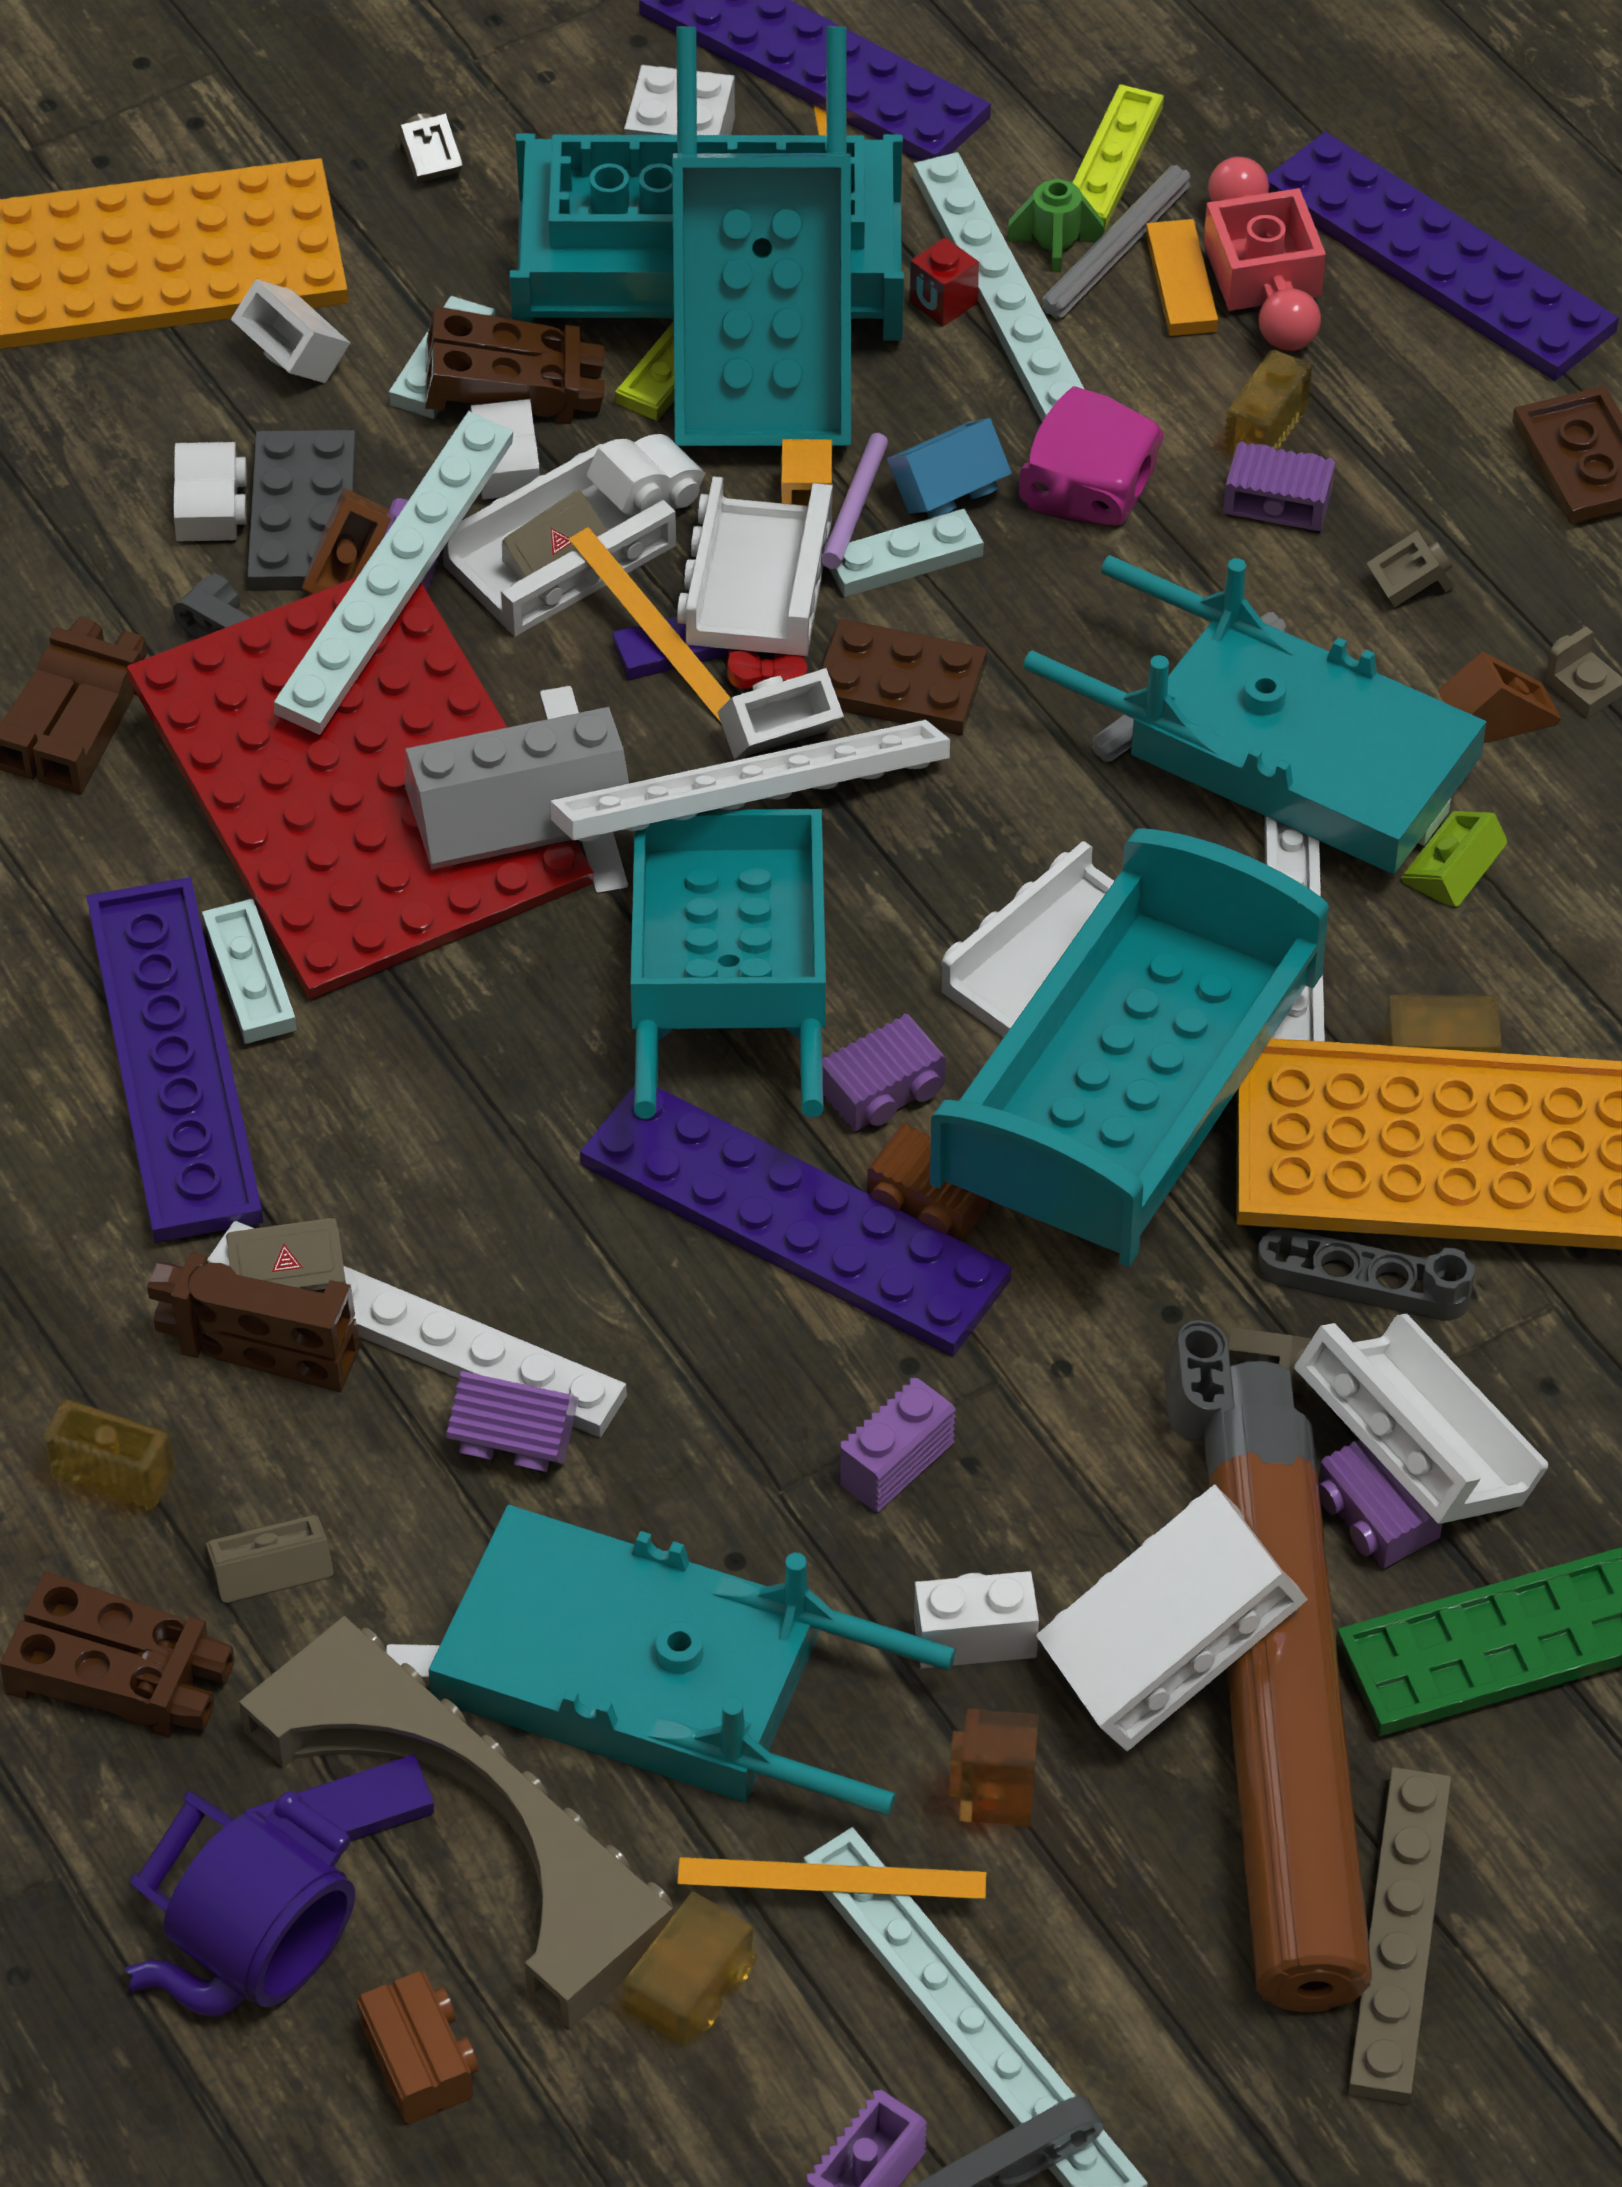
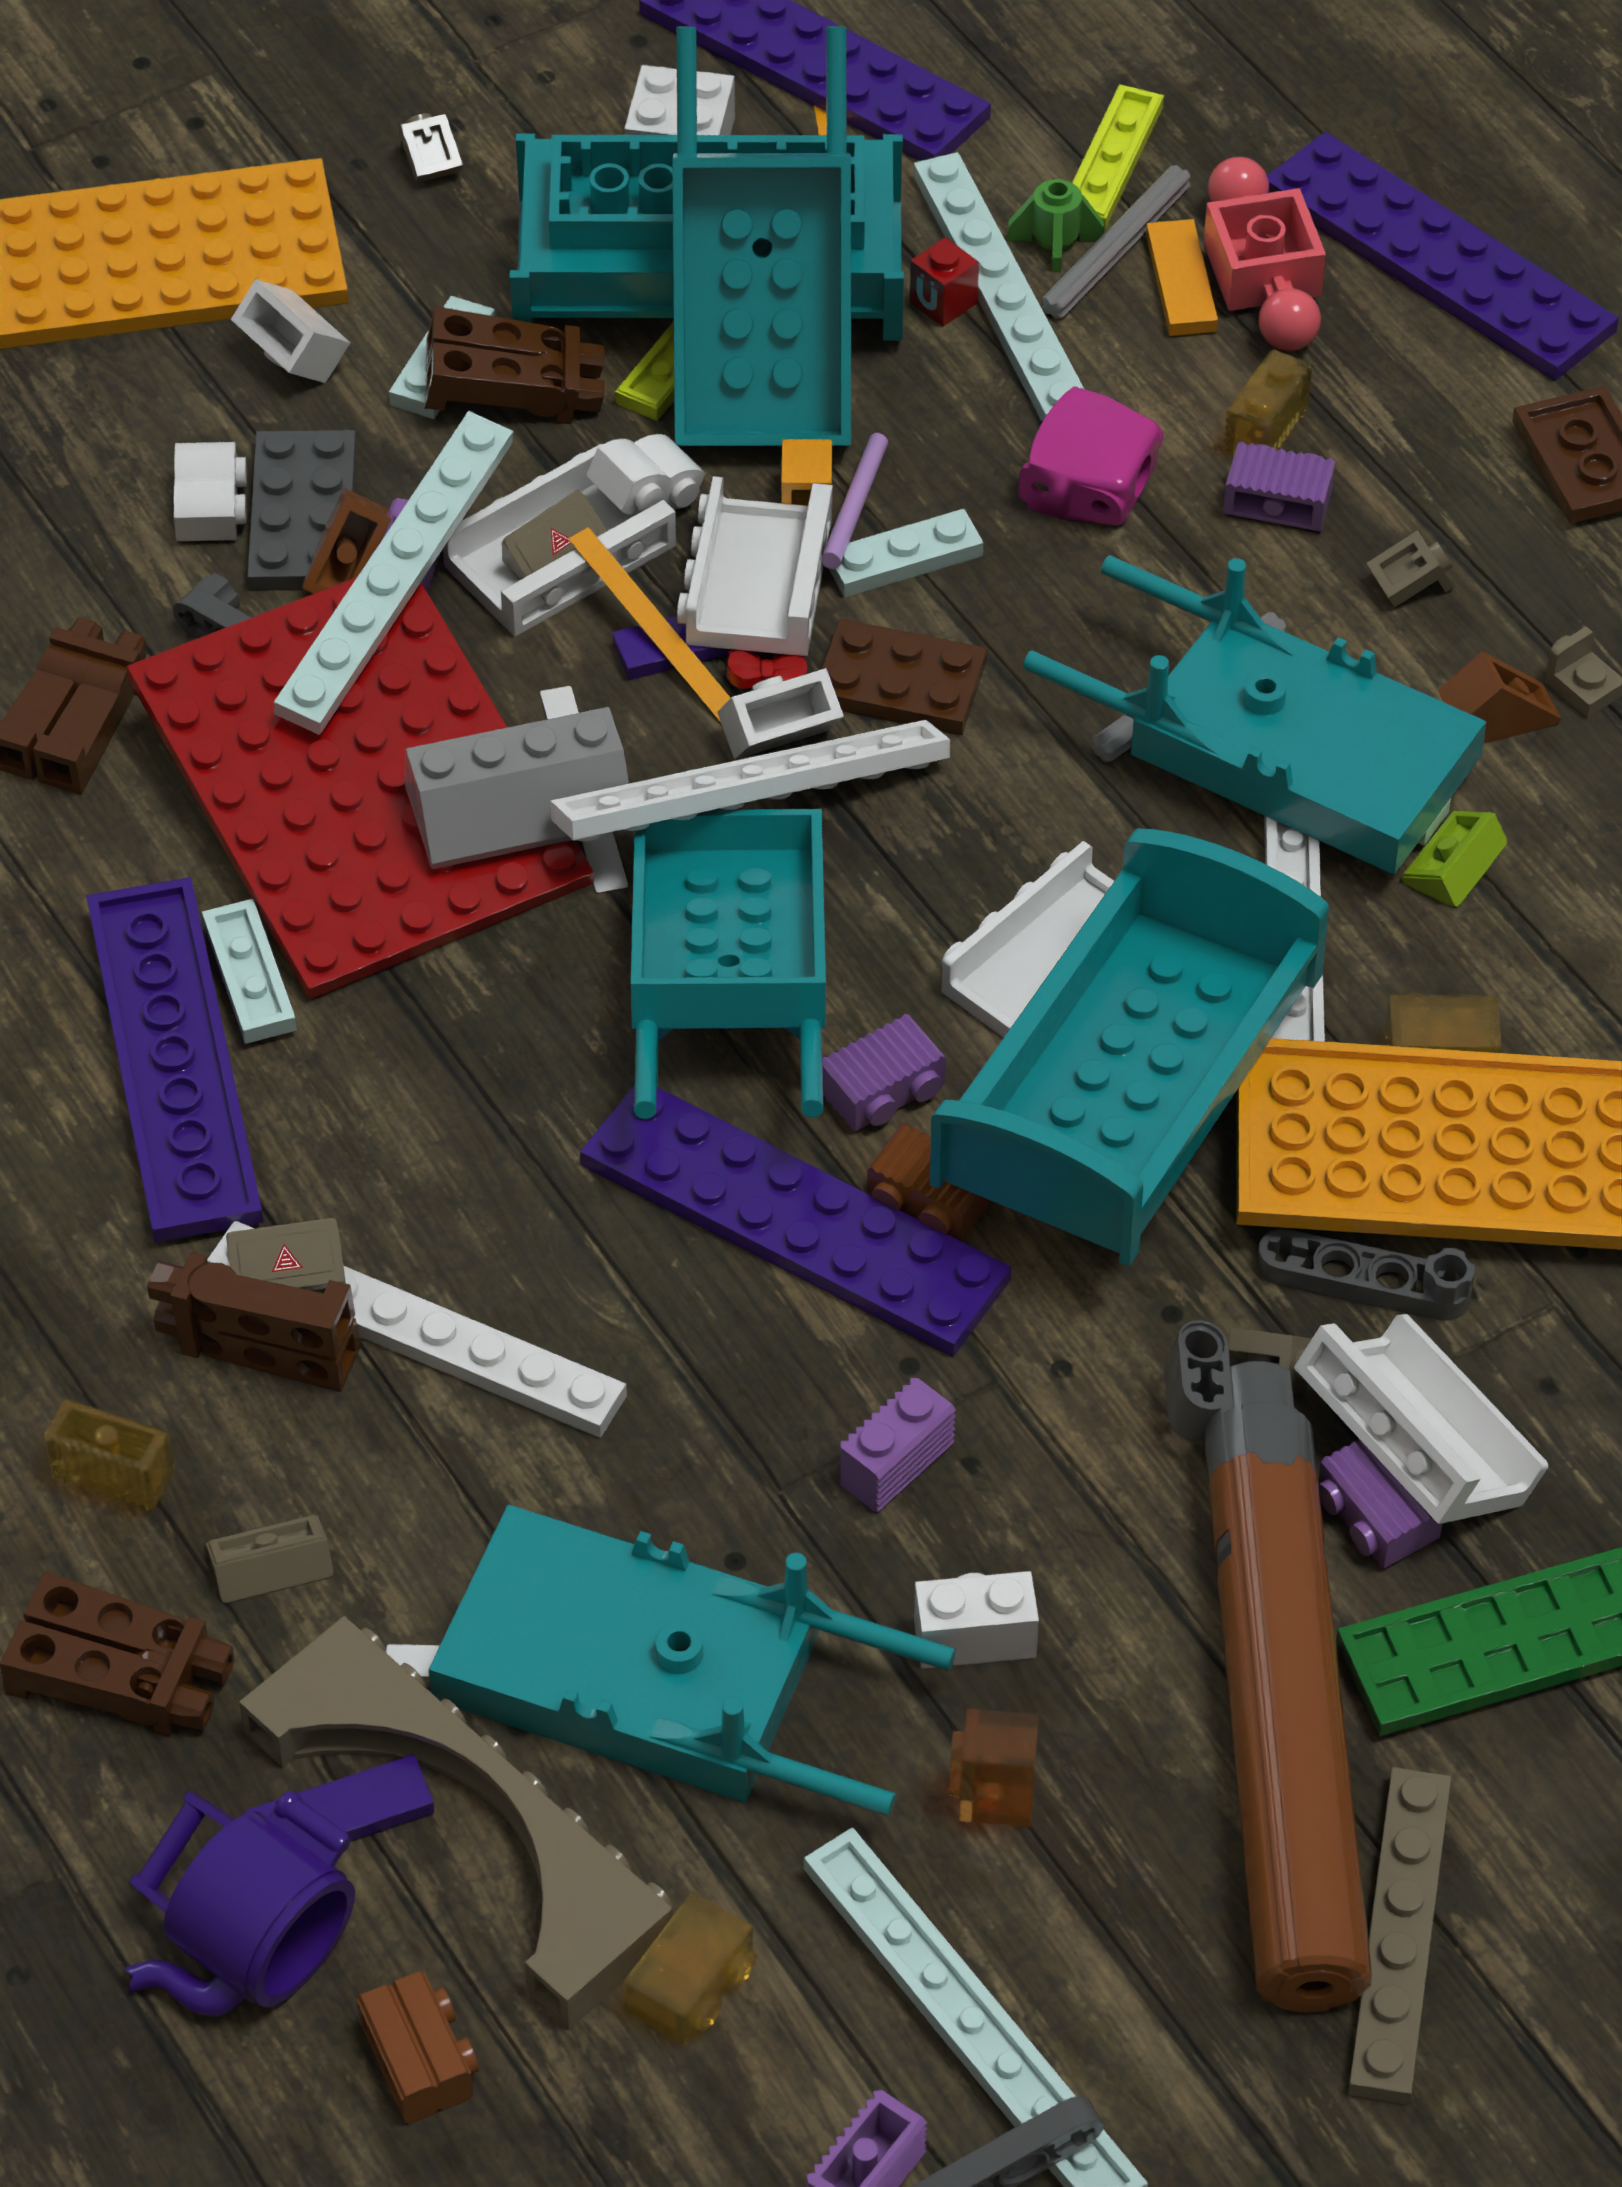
medium lavender brick [446,1371,579,1472] -> none
white brick [471,399,540,500] -> none
light orange sticker [677,1857,986,1899] -> none
dark azure brick [887,418,1012,518] -> none
white panel [1036,1484,1308,1752] -> none

